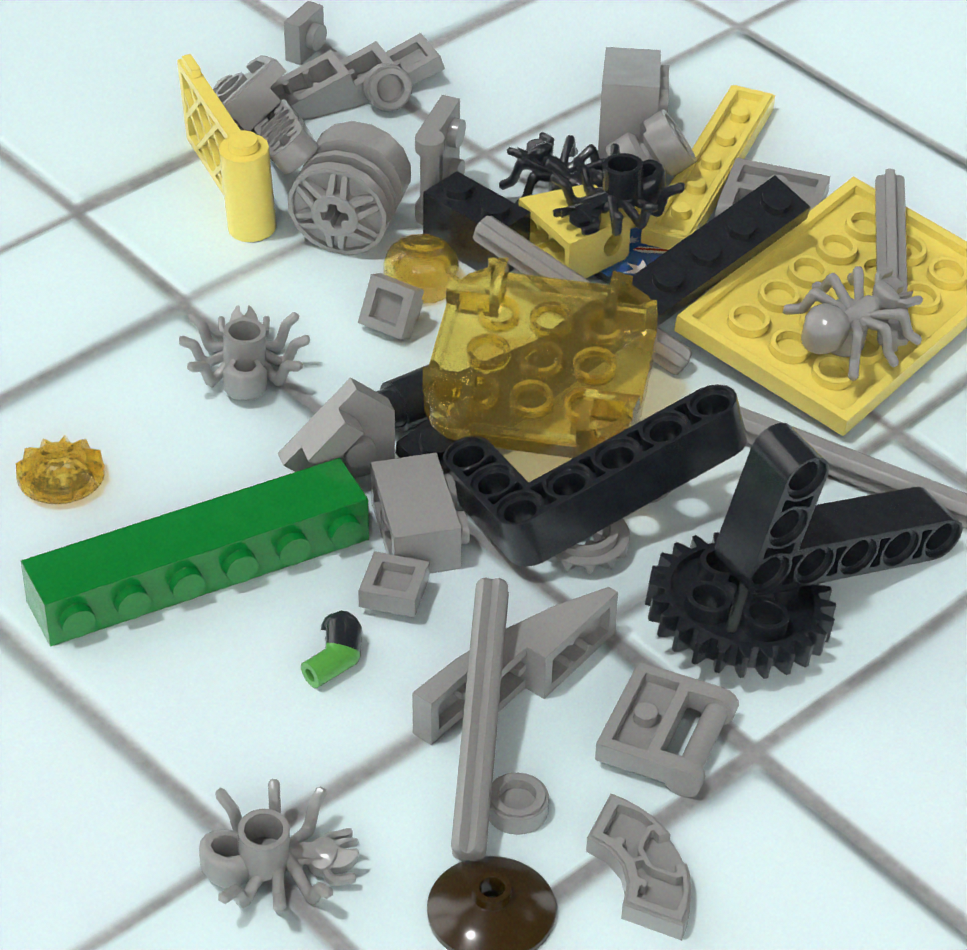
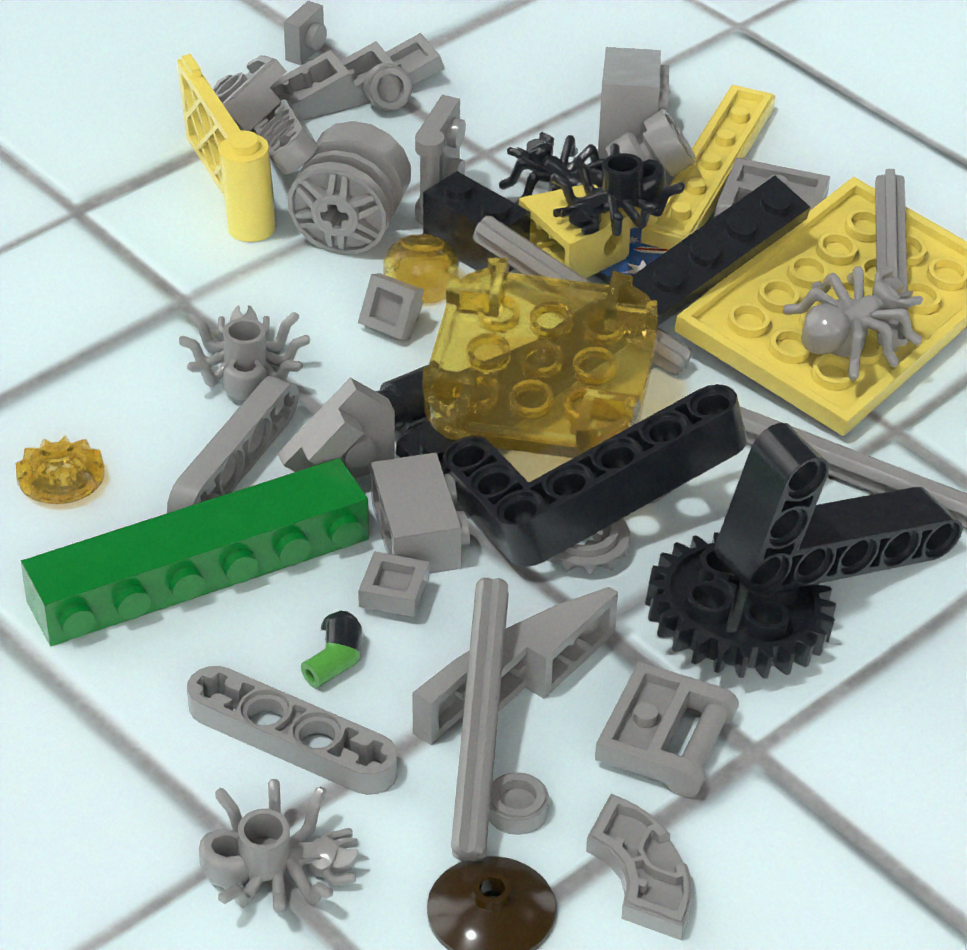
none -> light grey beam [167,376,299,513]
none -> light grey beam [187,666,397,795]

